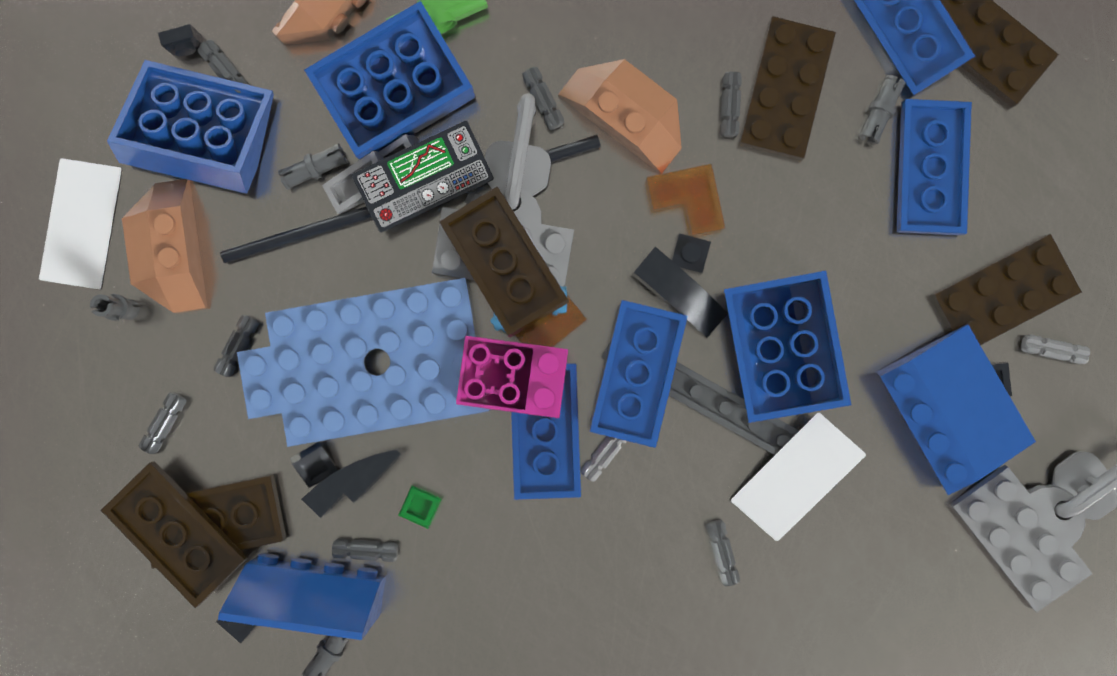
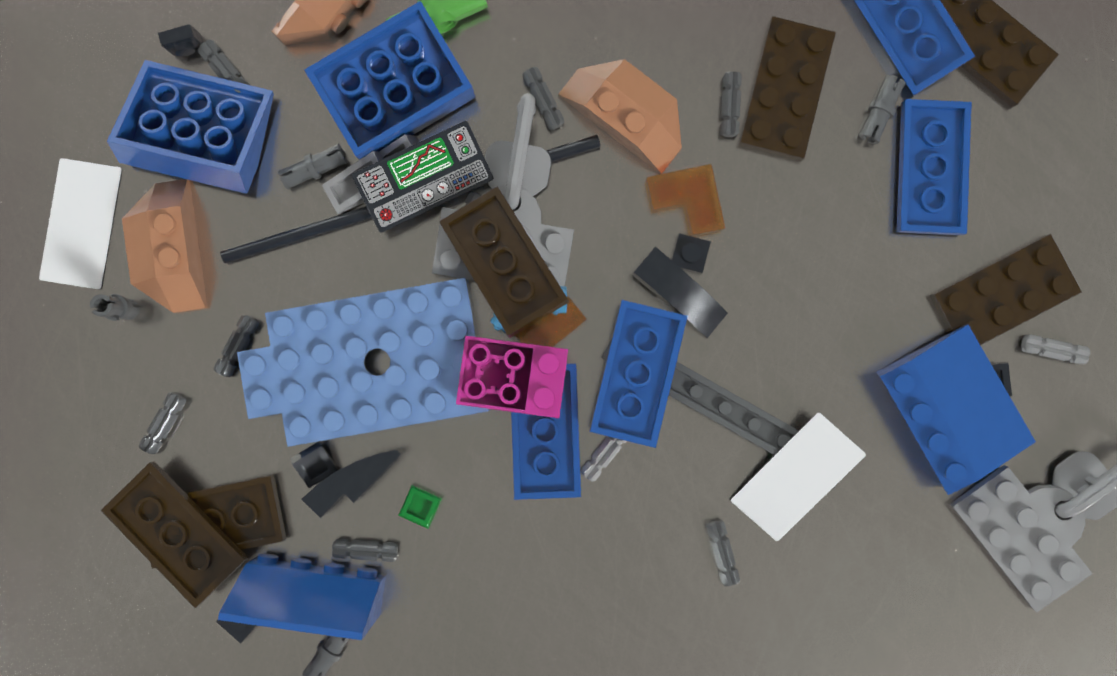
blue slope [724,270,852,423] -> none

